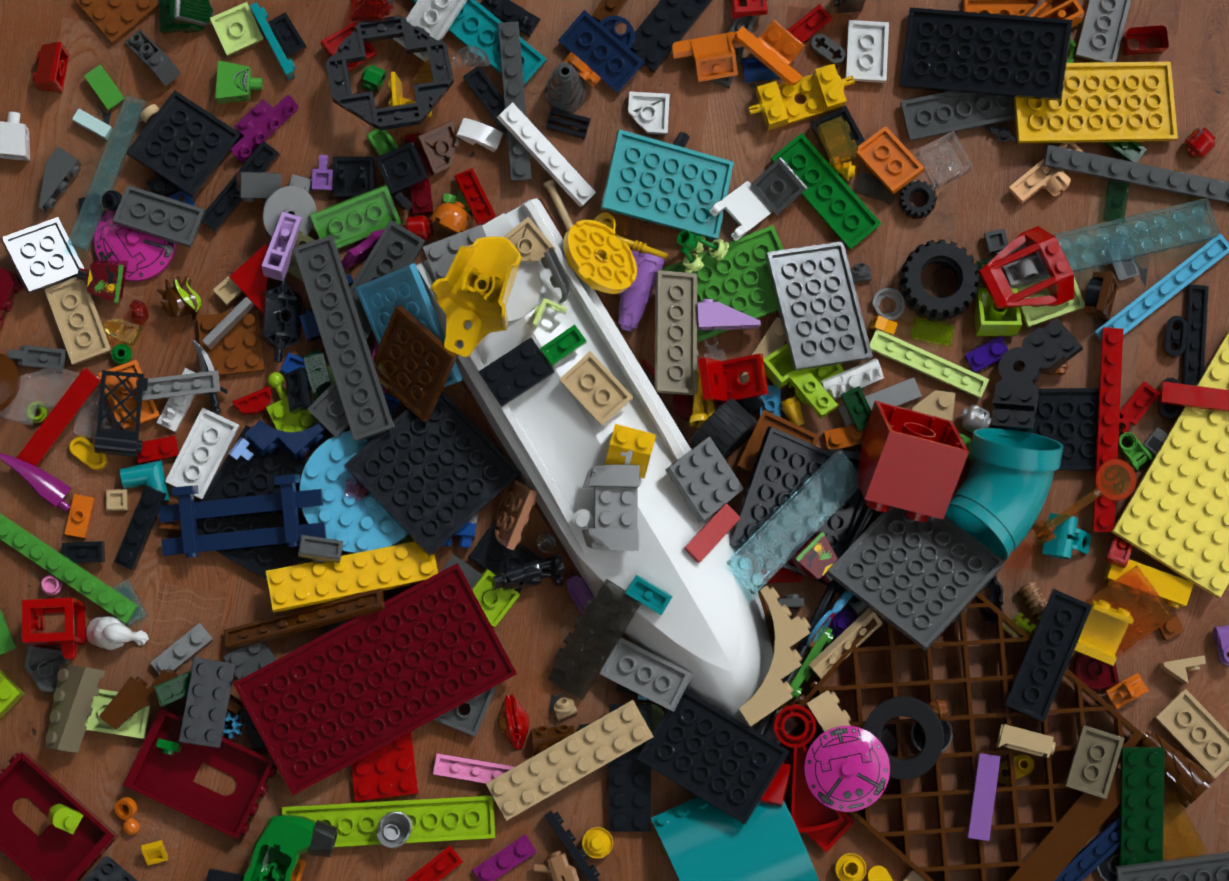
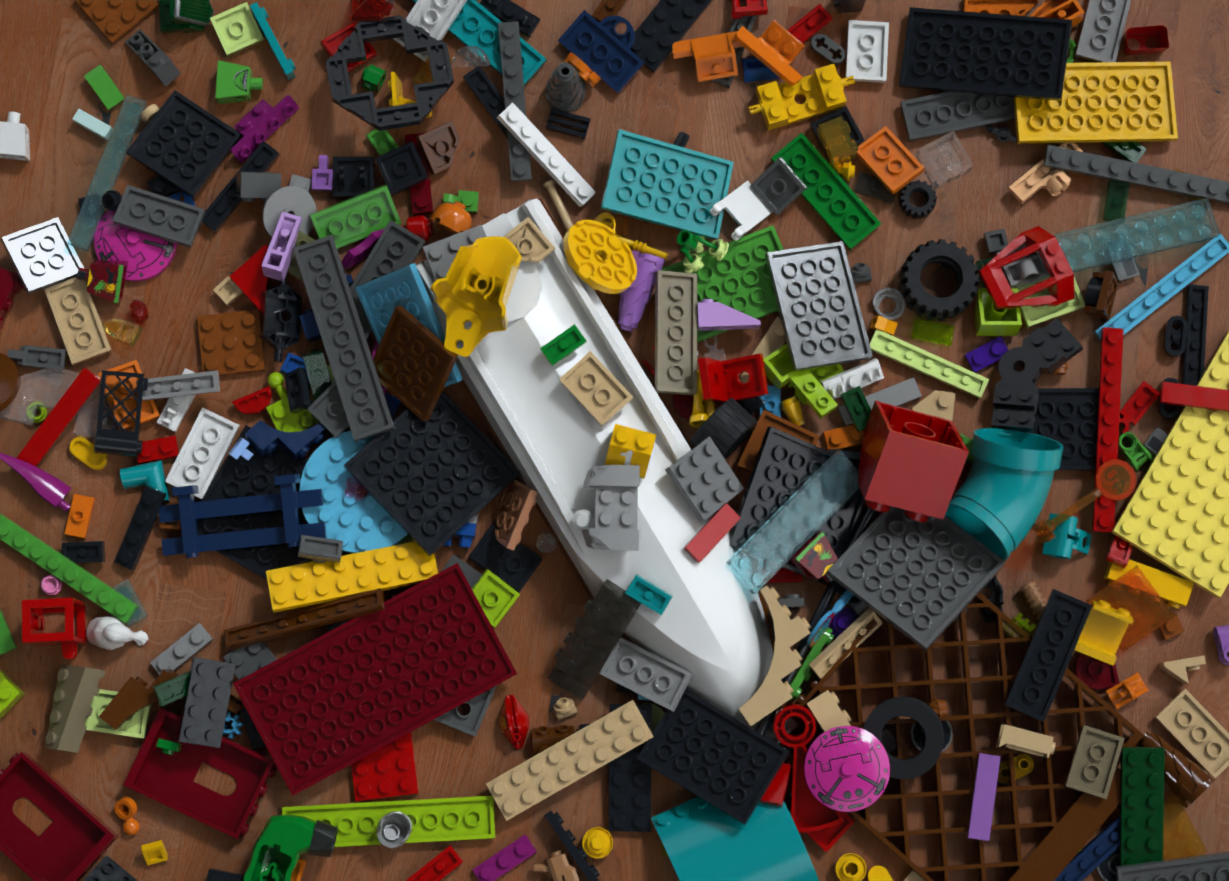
dark grey plate [24,646,70,693] -> none
red slope [33,42,70,93] -> none
dark grey slope [39,146,81,213] -> none
lime plate [49,804,83,834] -> none
tan tile [106,489,128,511] -> none
green plate [111,344,132,364] -> none
reddish brown hair [157,276,202,320] -> none
piece [192,340,228,415] -> none
light grey tile [203,297,254,349] -> none
black plate [268,12,307,58] -> none
black tile [393,192,413,211] -> none
bright pink plate [433,754,514,783] -> none
red tile [454,168,497,226] -> none
white slope [455,118,503,152] -> none
black plate [478,337,555,408] -> none
black piece [492,554,565,591] -> none
yellowish green bracket [532,298,567,329] -> none
dark grey piece [541,247,571,303] -> none
medium lavender tile [566,575,597,615] -> none
white plate [628,92,670,135] -> none
light grey head [959,405,992,433] -> none
red head [1185,127,1216,158] -> none

